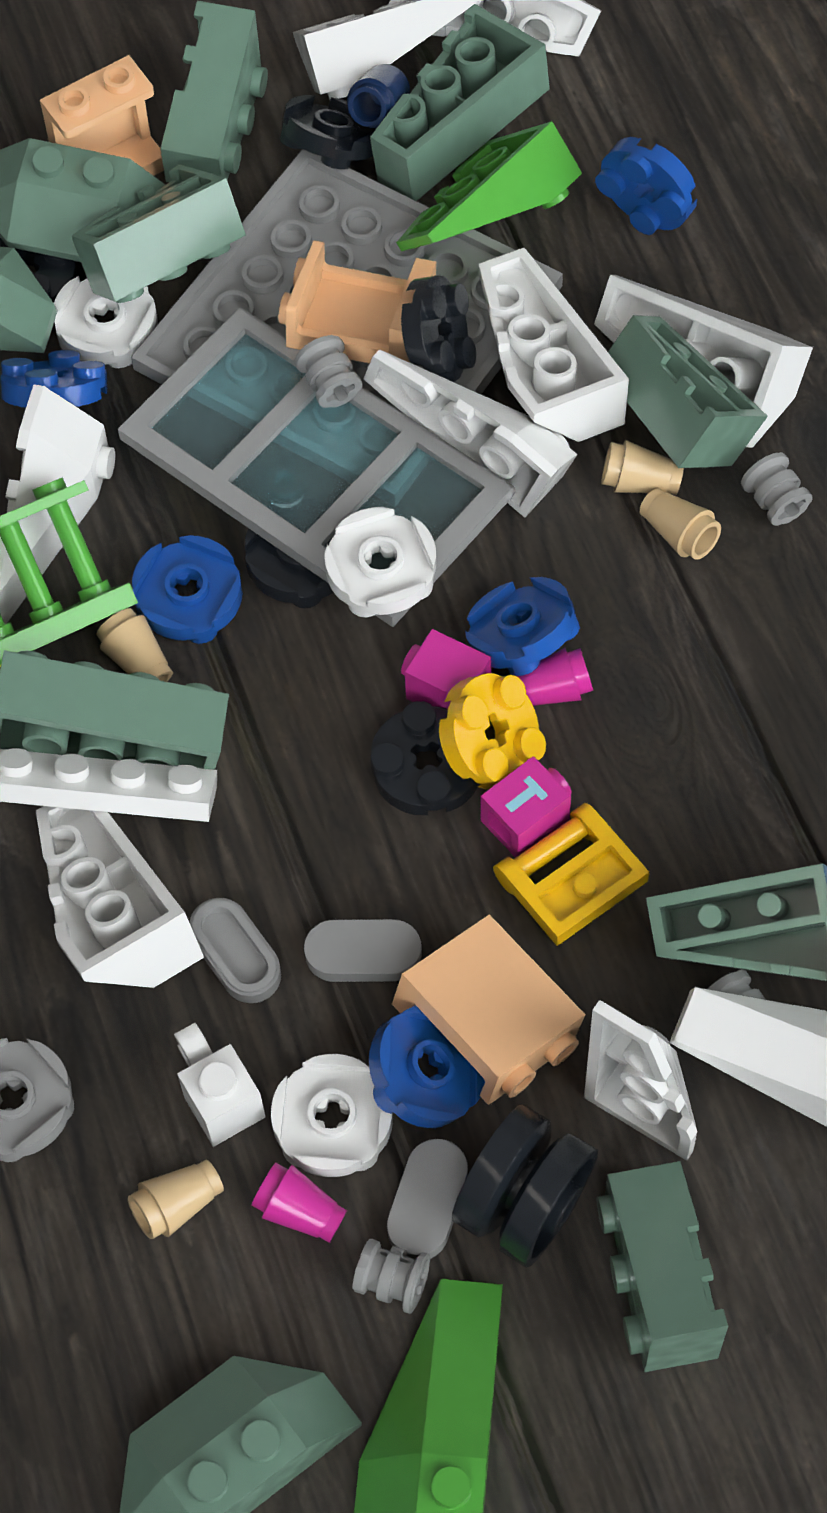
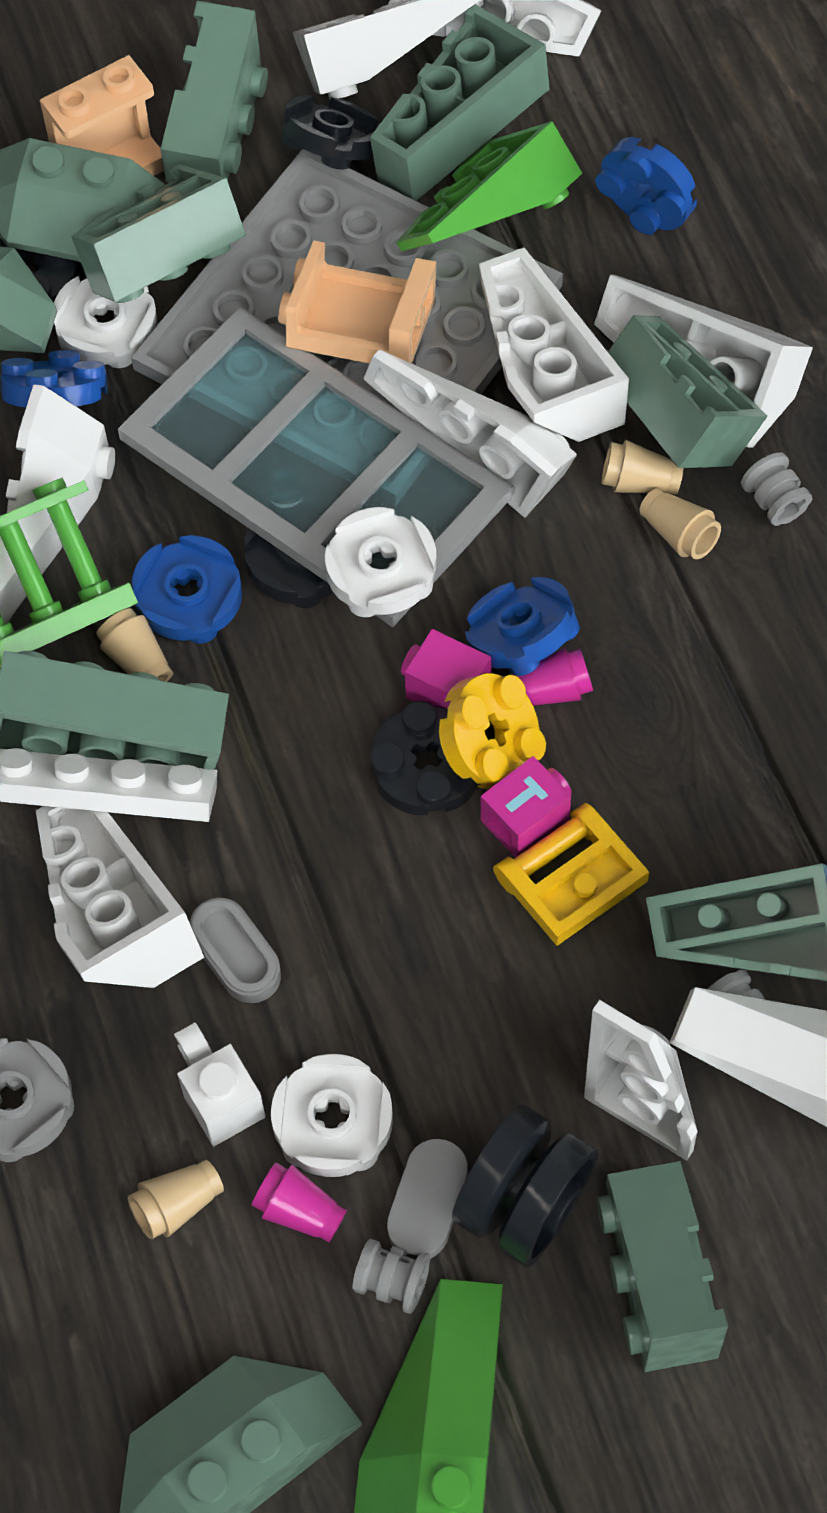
light grey bush [294,335,362,408] -> none
light grey tile [304,919,422,982] -> none
dark blue brick [347,64,410,128] -> none
blue plate [369,1005,485,1128] -> none
light nougat panel [392,914,586,1105] -> none
black plate [401,275,477,382] -> none

